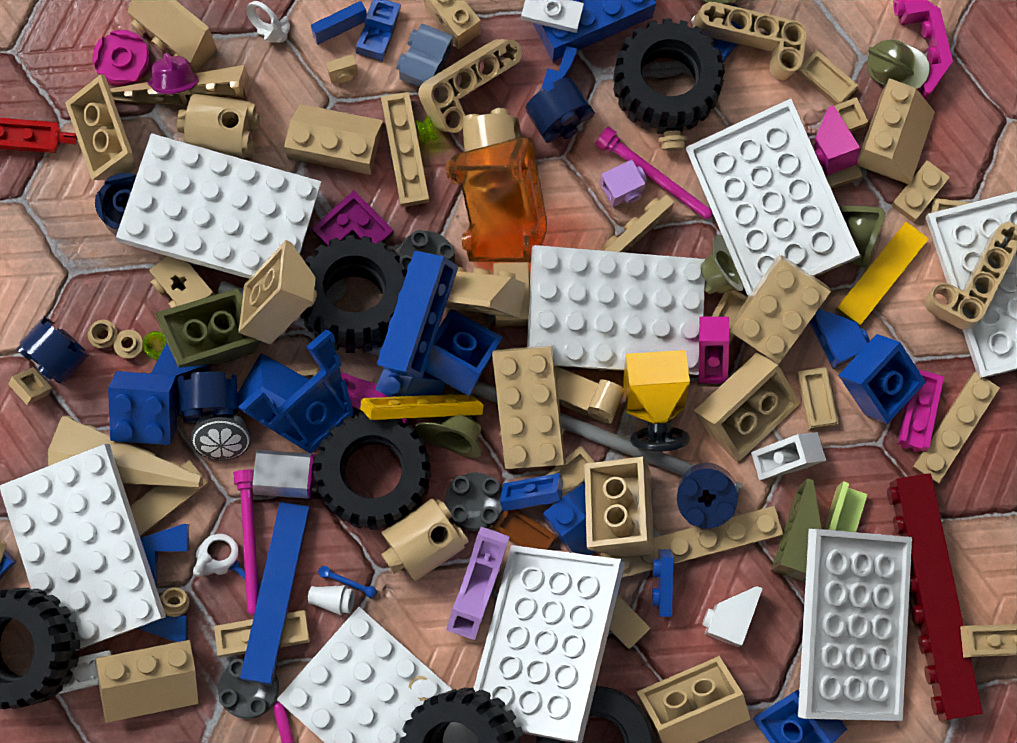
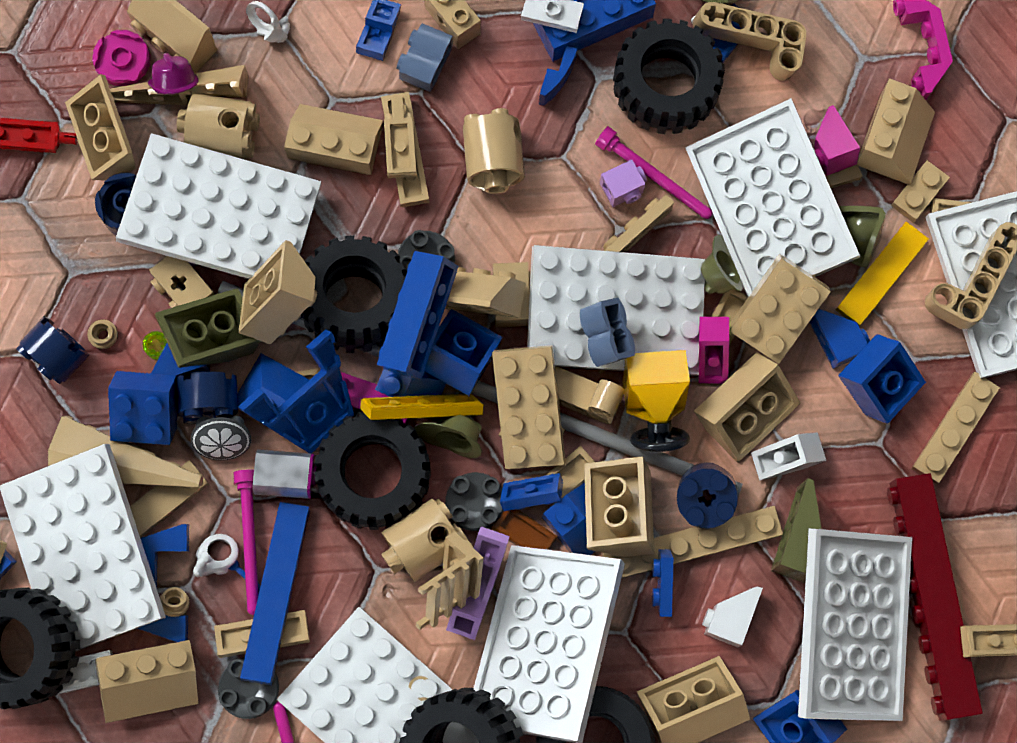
tan plate [8,367,52,405] -> none
tan plate [113,330,144,359] -> none
white cone [308,585,355,615] -> none
blue tile [311,1,367,45] -> none
magenta plate [311,190,394,246] -> none
blue hinge [318,566,377,598] -> none
tan plate [326,54,358,83] -> none
clear neon green bush [415,116,437,145] -> none
tan beam [418,39,522,133] -> none
clear orange windscreen [446,137,547,263] -> none
dark blue brick [525,77,595,143] -> none
tan tile [609,595,651,650] -> none
tan plate [659,131,687,151] -> none
tan tile [796,49,859,105] -> none
tan tile [796,367,839,430] -> none
yellowish green panel [824,481,867,532] -> none
tan plate [834,97,868,132] -> none
olive piece [867,39,930,89] -> none
dark pink hinge [897,369,944,452] -> none
none -> tan hinge [384,97,417,178]
none -> tan plate [416,531,484,630]
none -> sand blue brick [580,298,635,367]

